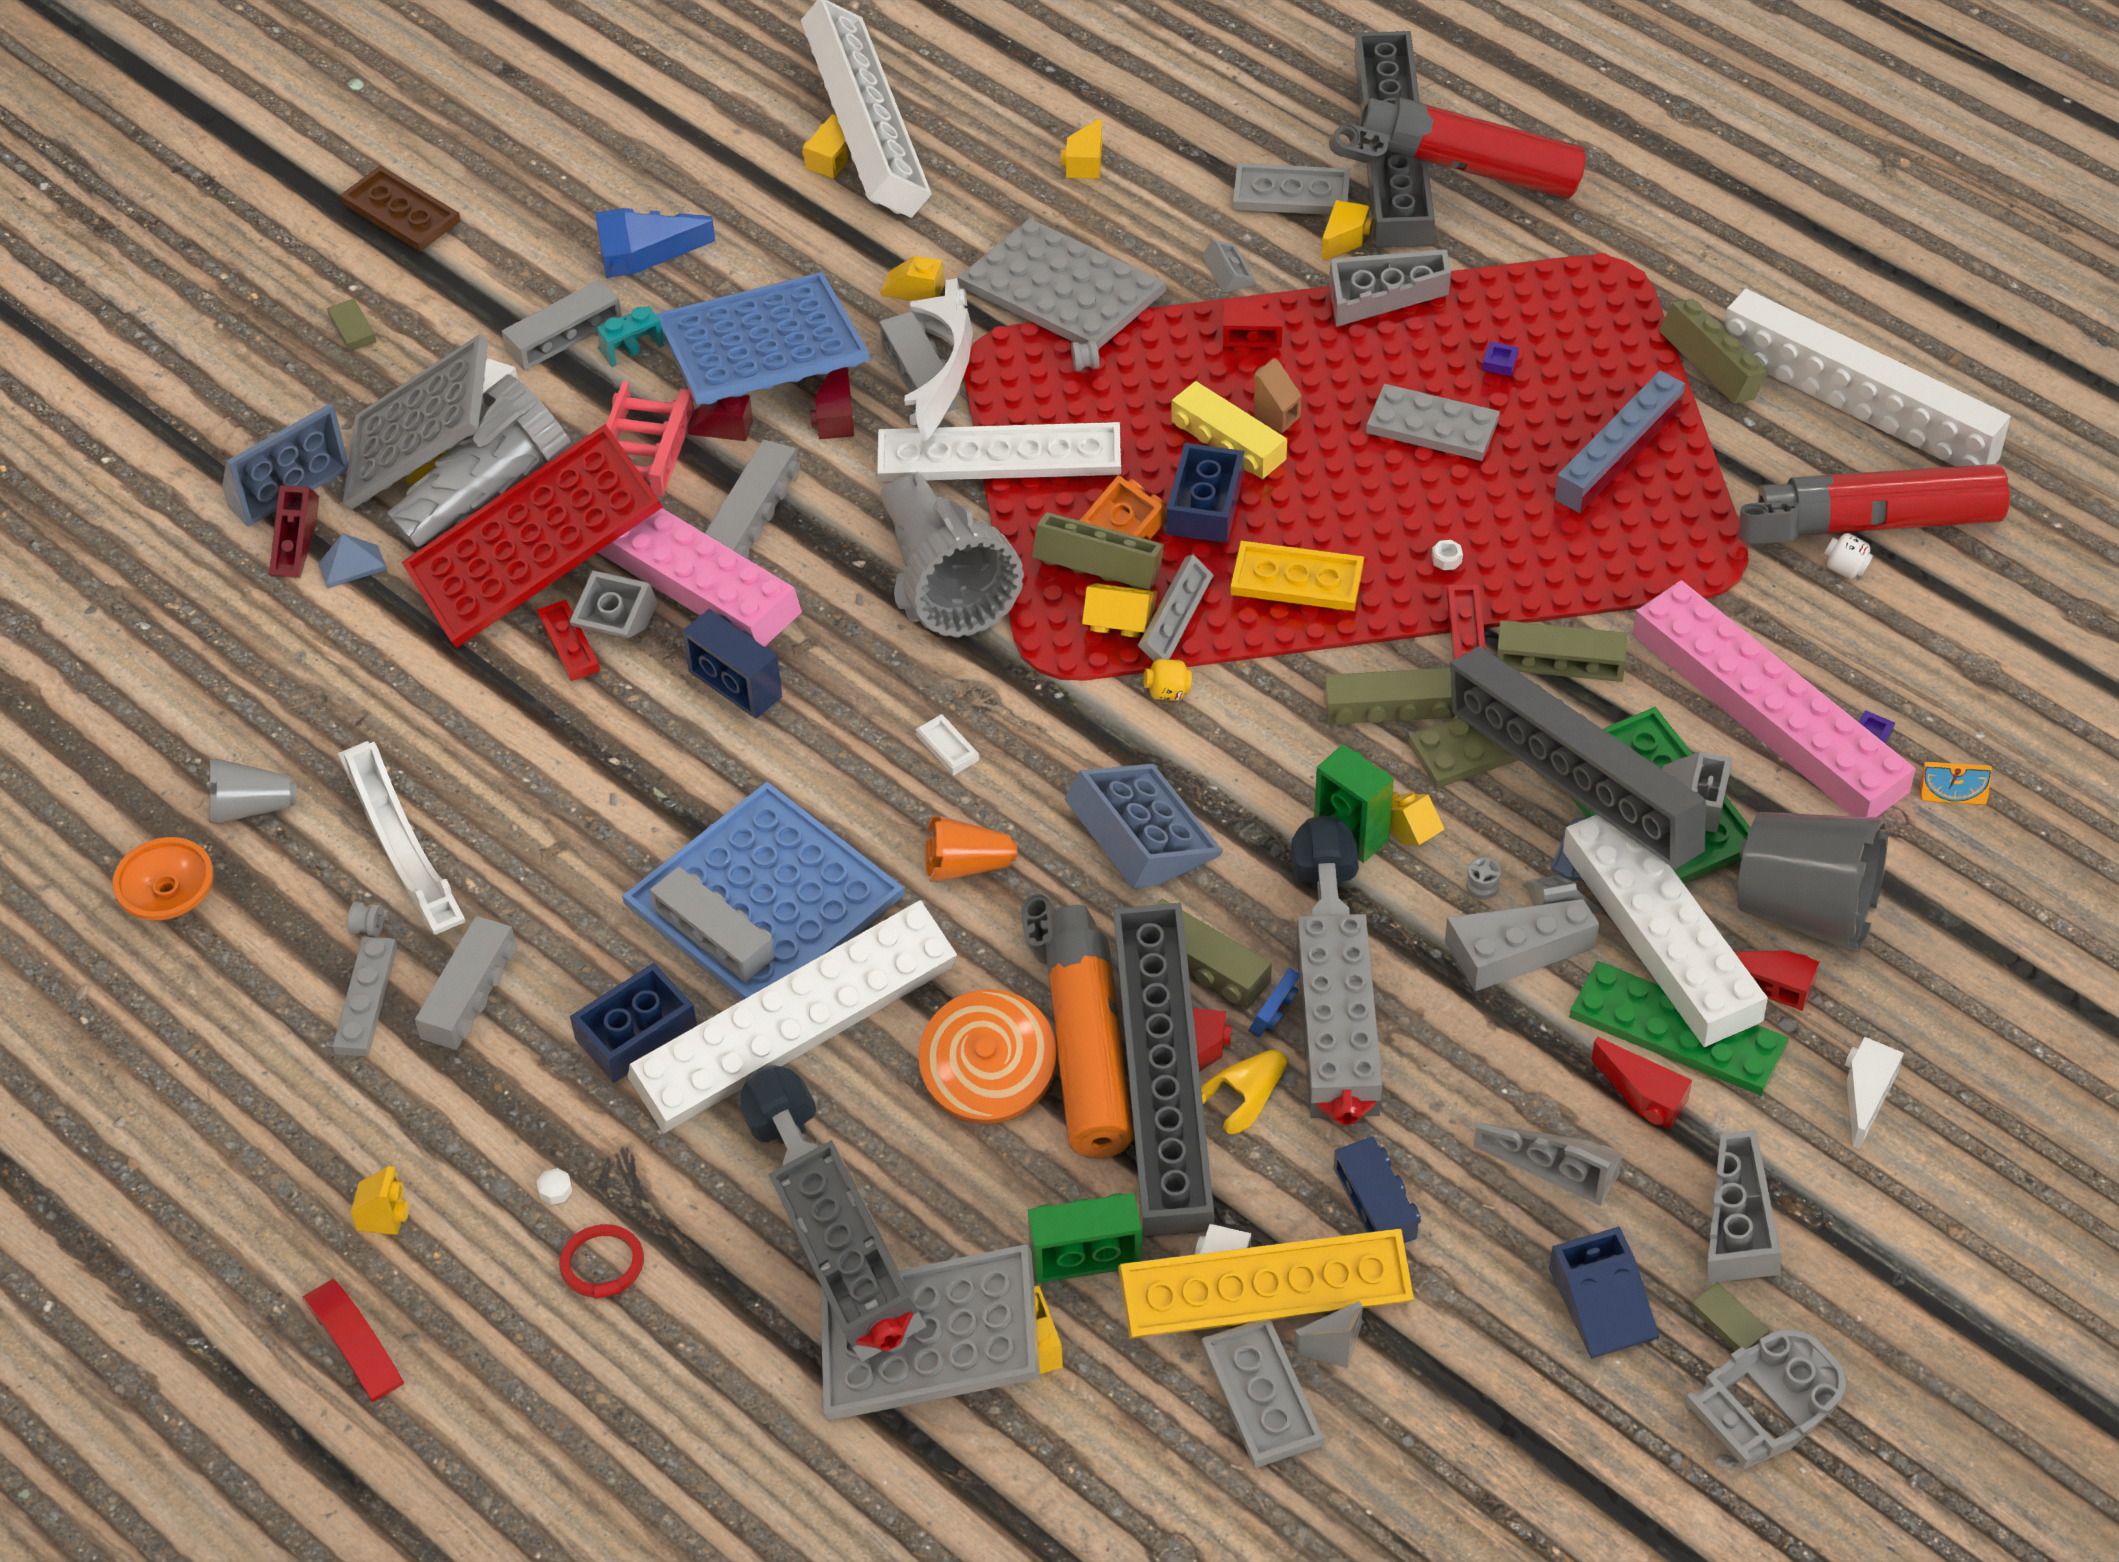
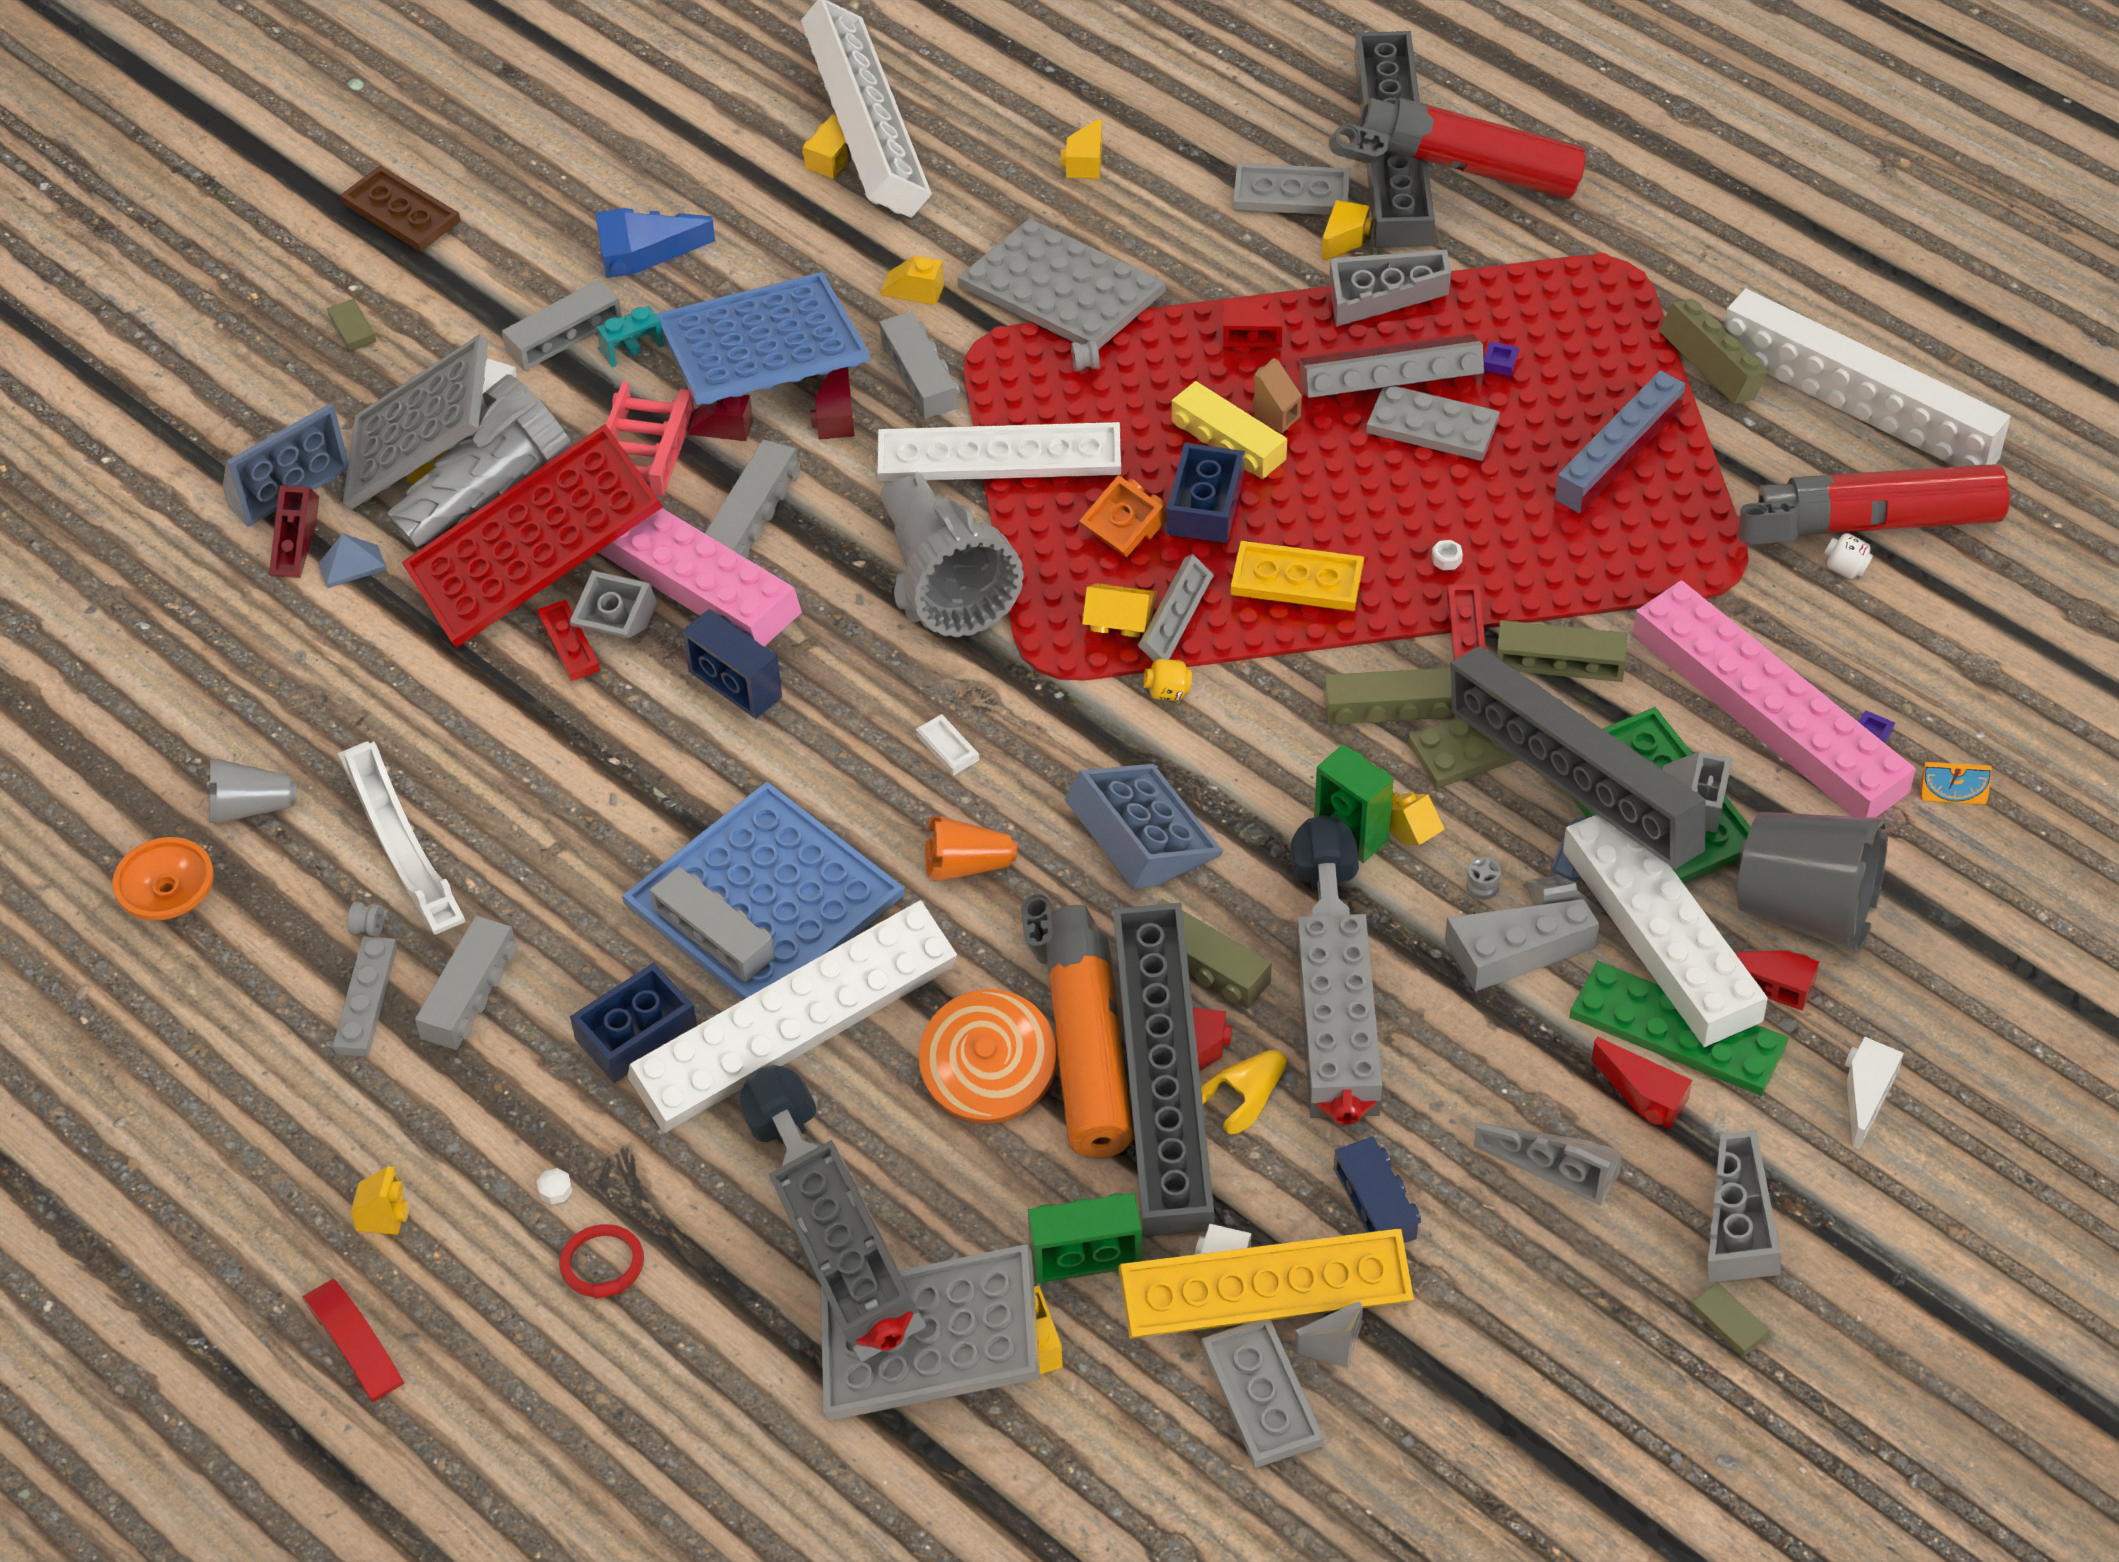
white slope [904,278,973,441] -> none
olive brick [1032,512,1164,590] -> none
light grey slope [1202,240,1256,292] -> none
blue plate [1248,967,1301,1038] -> none
dark blue slope [1549,1226,1659,1359] -> none
light grey slope [1686,1329,1846,1470] -> none
none -> light grey brick [1299,334,1484,398]

